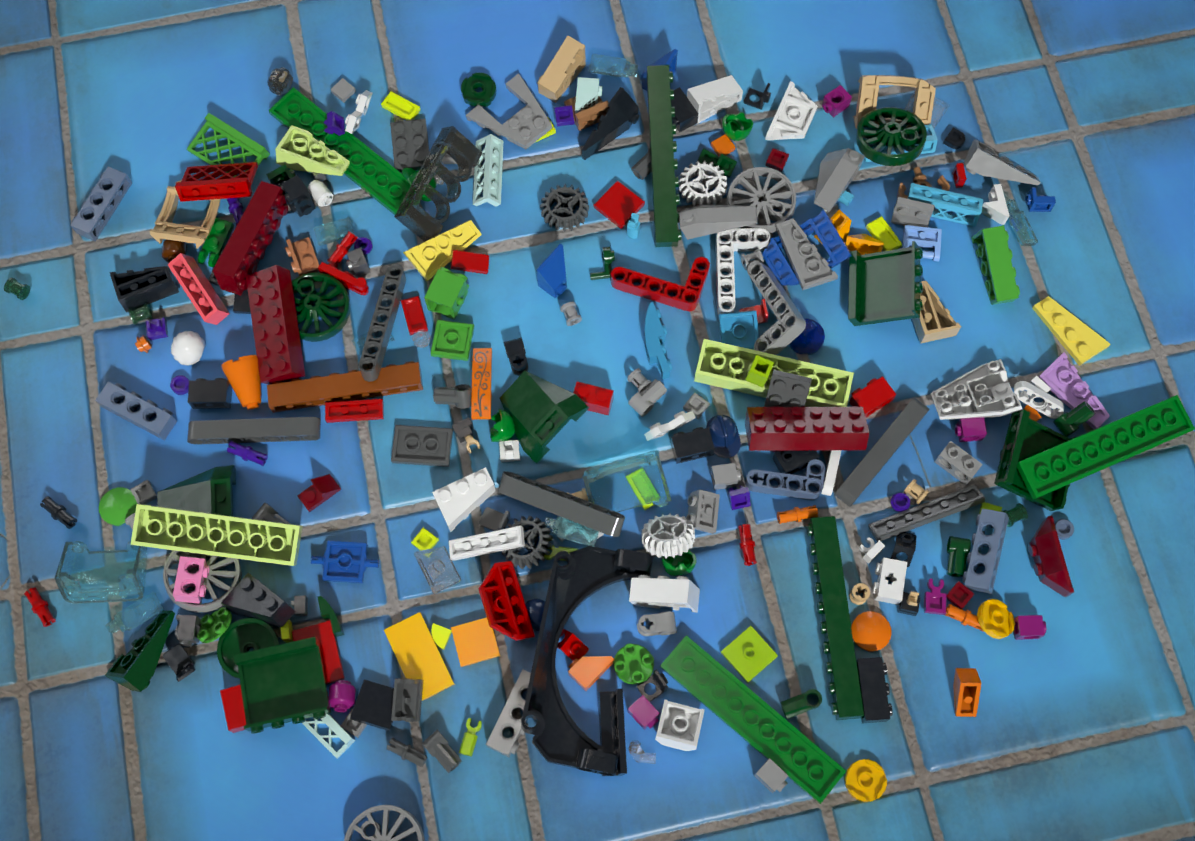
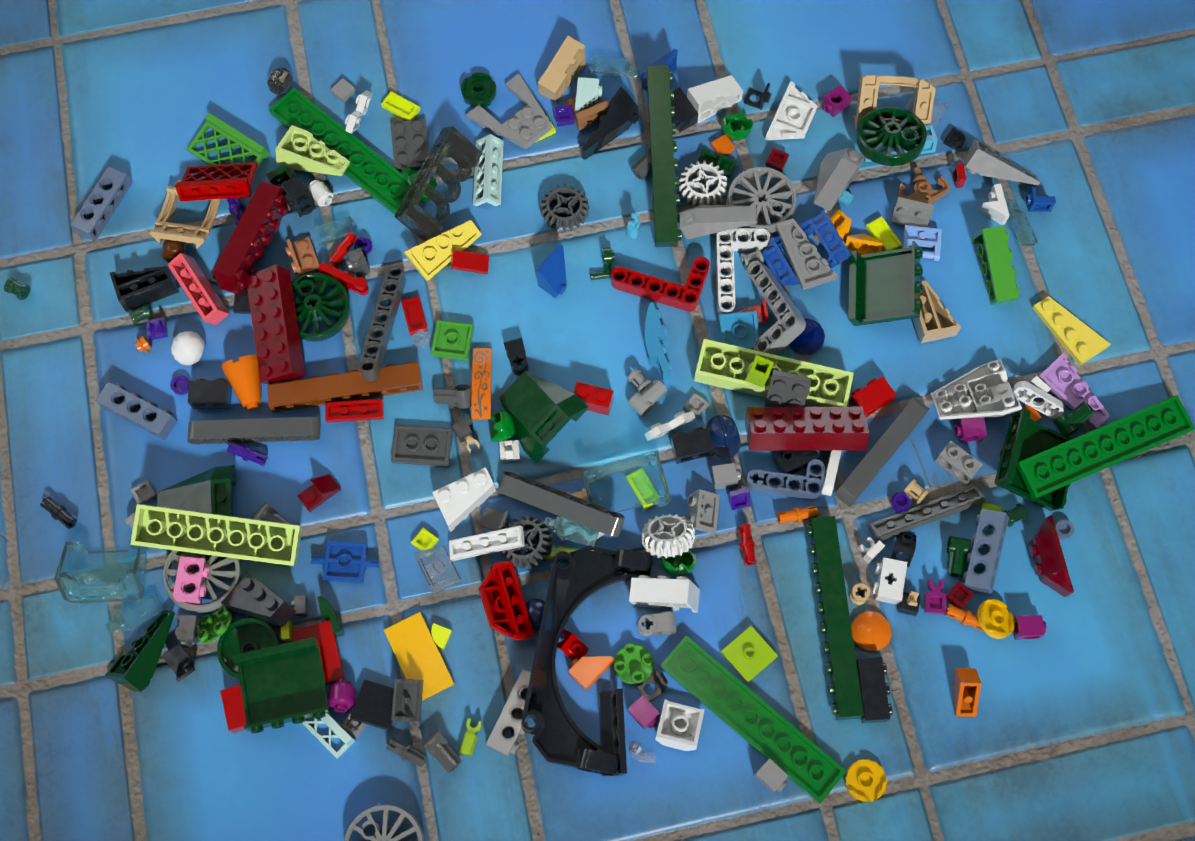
red pin [24,587,56,627] -> none
bright green dish [99,487,138,526] -> none
green hinge [197,218,234,267] -> none
dark purple tile [324,111,345,136] -> none
bright green piece [424,267,469,320] -> none
light orange tile [451,617,500,667] -> none
light grey bush [560,302,582,326] -> none
red tile [594,181,645,229] -> none
dark green piece [780,689,822,719] -> none
medium azure fence [907,183,983,227] -> none

